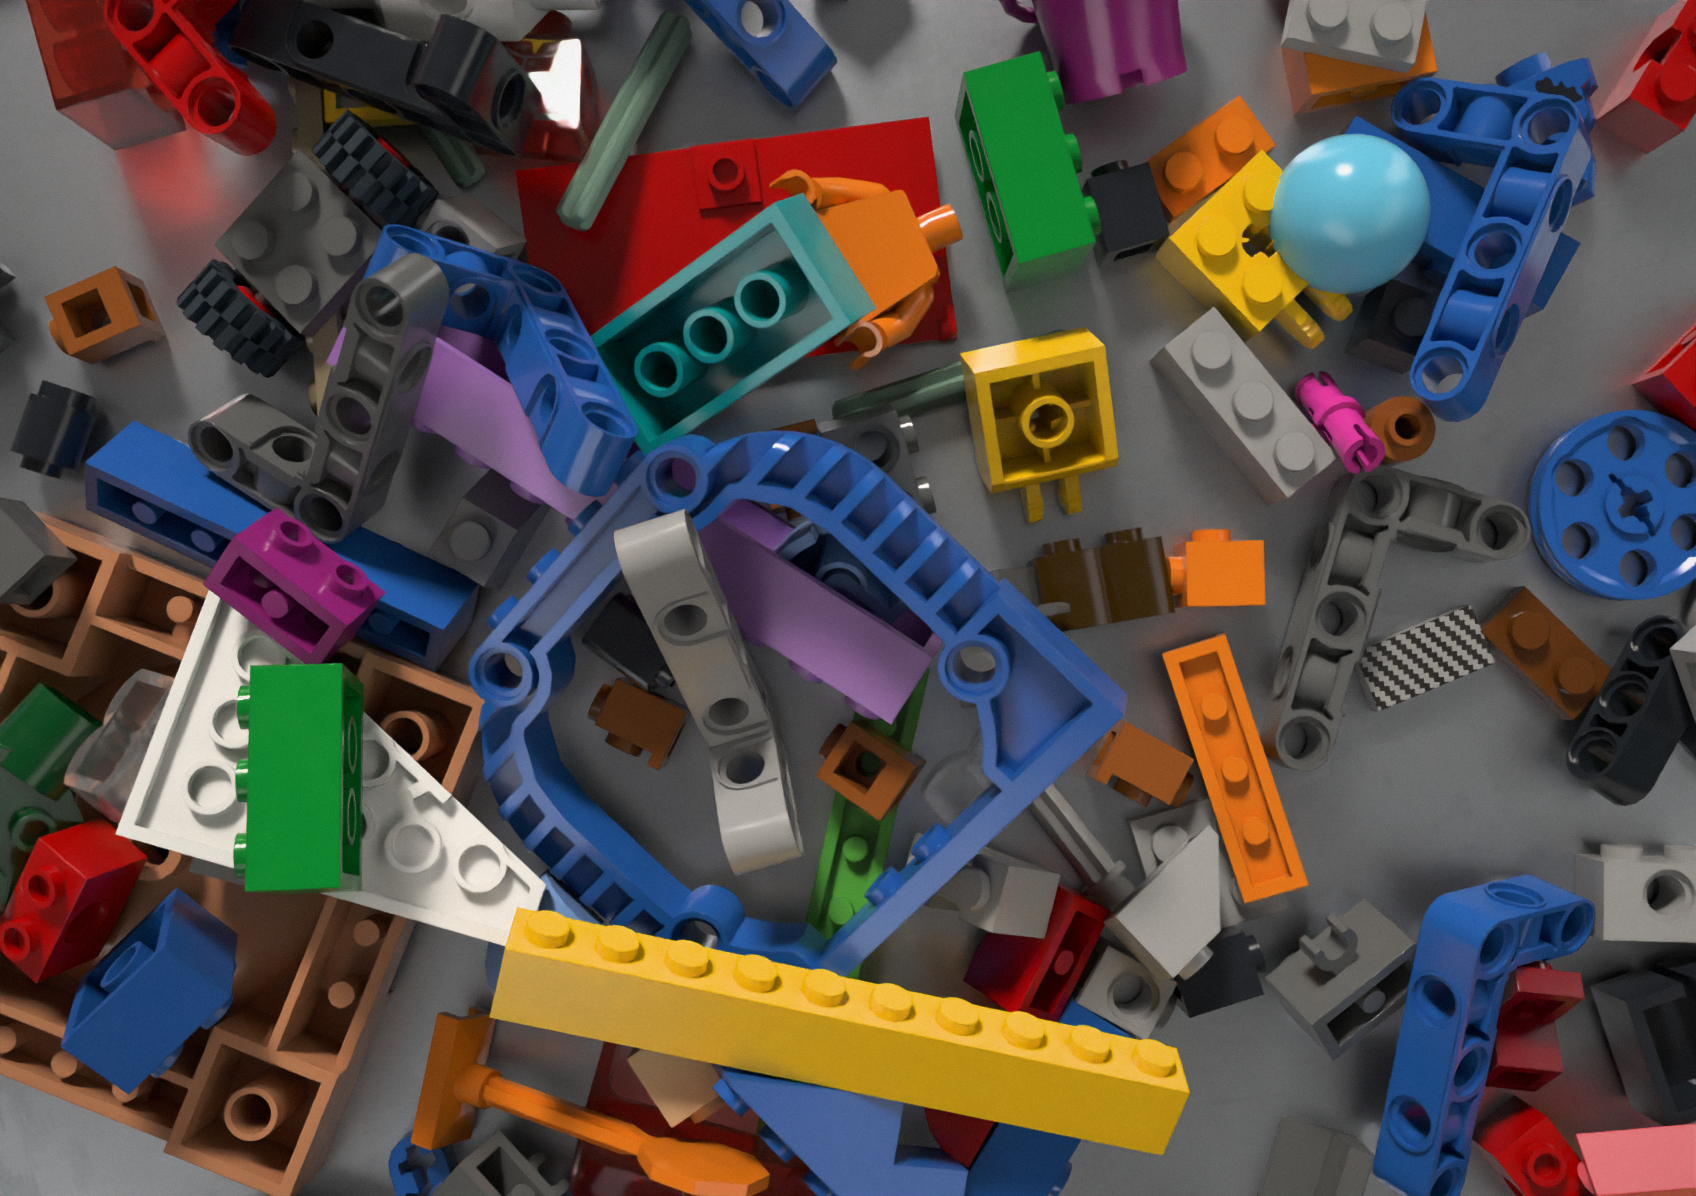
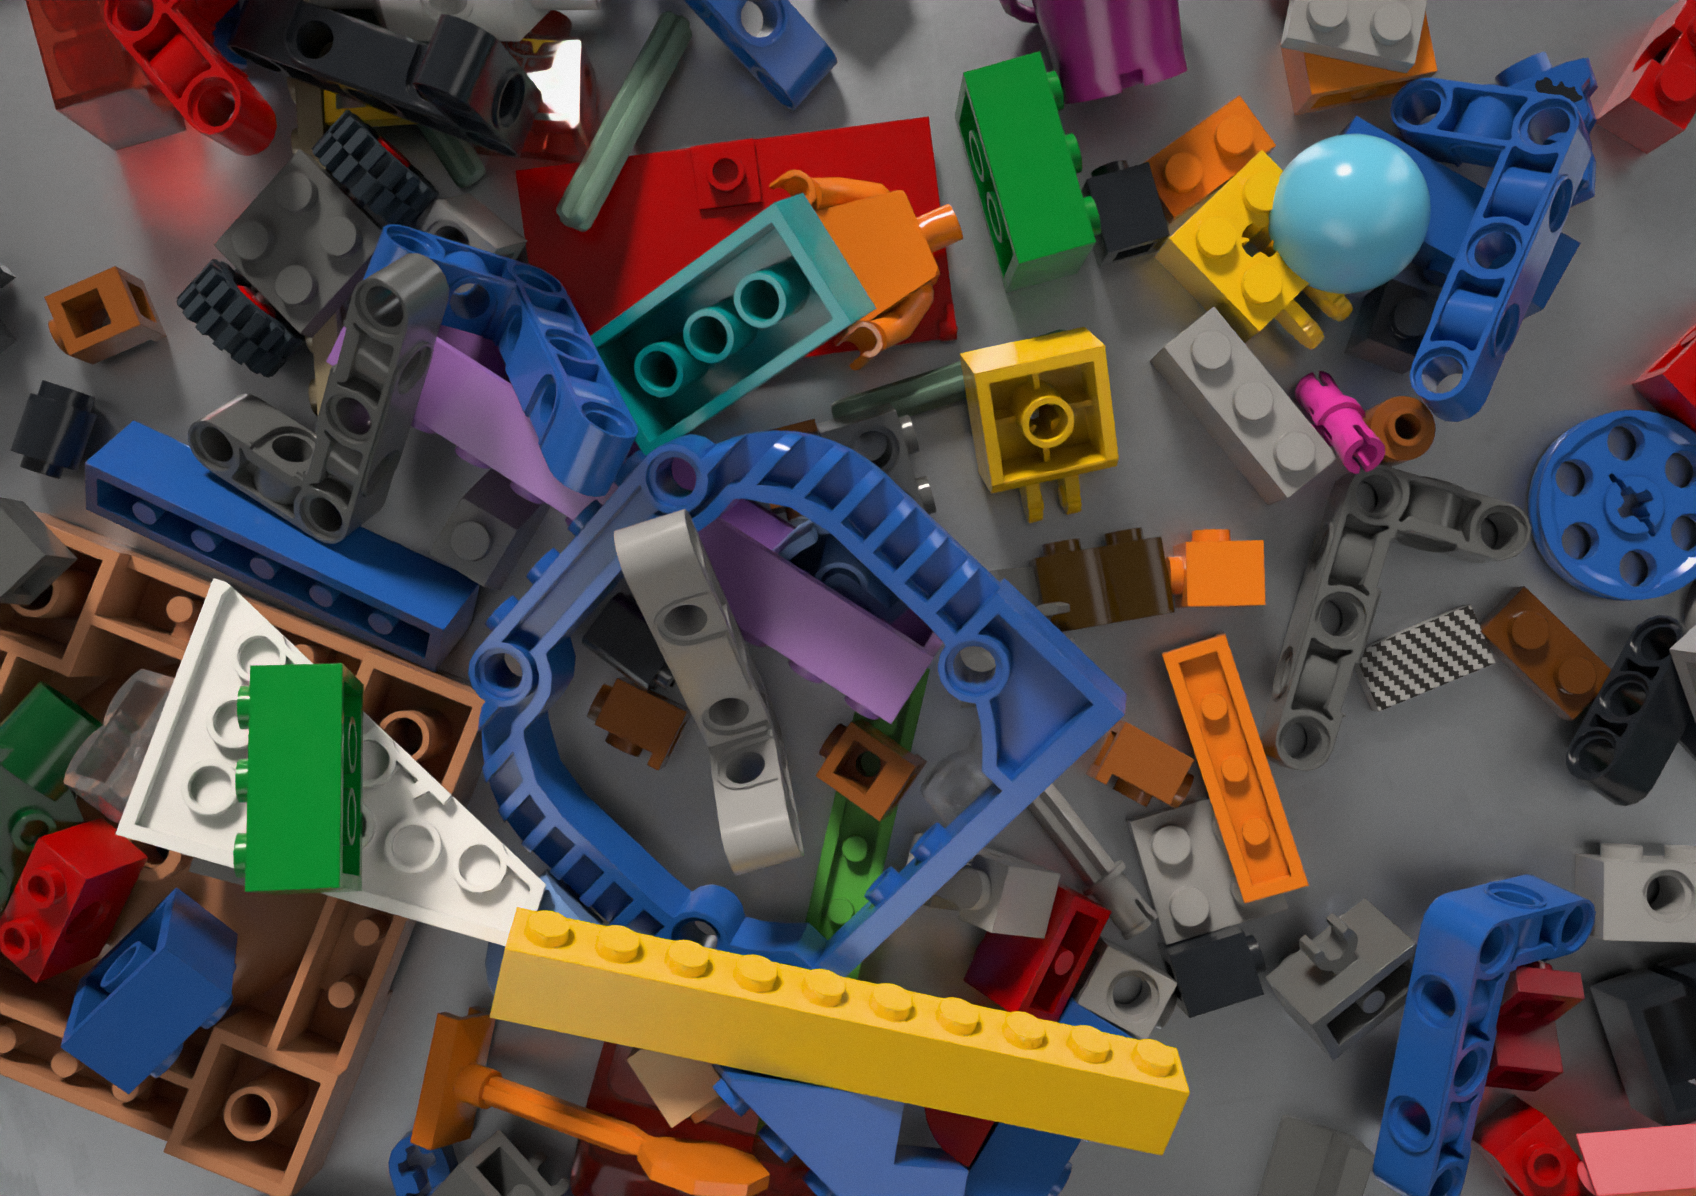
magenta brick [203,507,386,664] -> none
light grey slope [1103,825,1221,981] -> none

